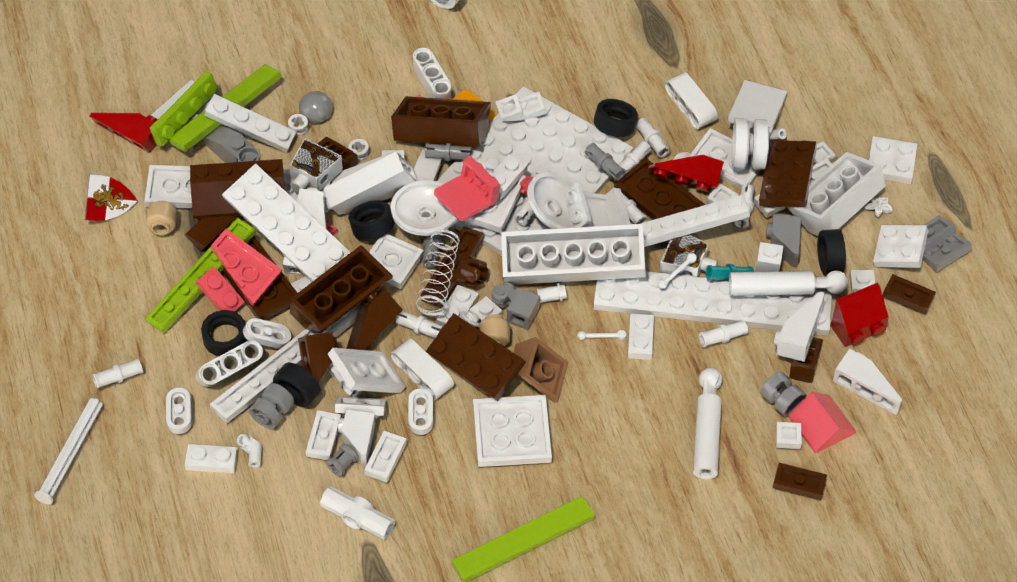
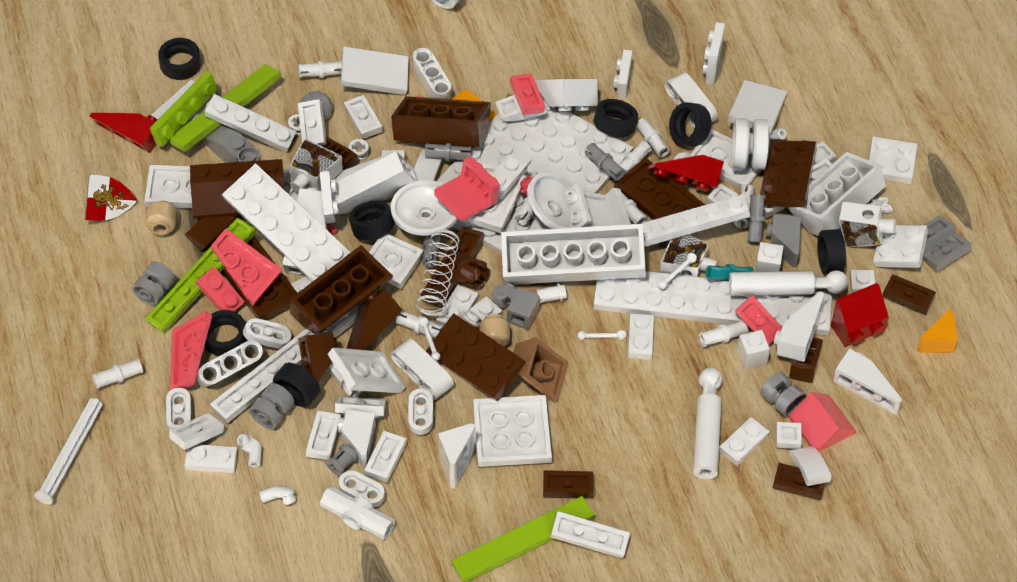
none -> light grey wheel [132,261,176,306]
none -> black tyre [158,37,201,80]
none -> white plate [169,413,224,450]
none -> coral wing [170,311,212,390]
none -> white arm [258,485,296,505]
none -> white pin [298,61,342,78]
none -> white plate [298,99,327,146]
none -> white plate [320,171,339,224]
none -> white plate [338,470,385,508]
none -> white tile [340,47,408,95]
none -> white plate [343,95,383,139]
none -> white hinge [419,318,441,361]
none -> white slope [438,423,476,489]
none -> coral plate [509,73,545,115]
none -> white slope [535,79,598,111]
none -> reddish brown plate [543,470,593,498]
none -> white plate [550,511,630,559]
none -> white plate [613,50,632,98]
none -> black tyre [669,102,712,146]
none -> white plate [702,22,725,85]
none -> white plate [719,417,770,466]
none -> coral plate [735,294,782,345]
none -> white brick [737,330,770,370]
none -> light grey pin [747,195,766,242]
none -> white slope [790,446,832,486]
none -> white torso [839,202,896,247]
none -> light orange slope [917,309,958,353]

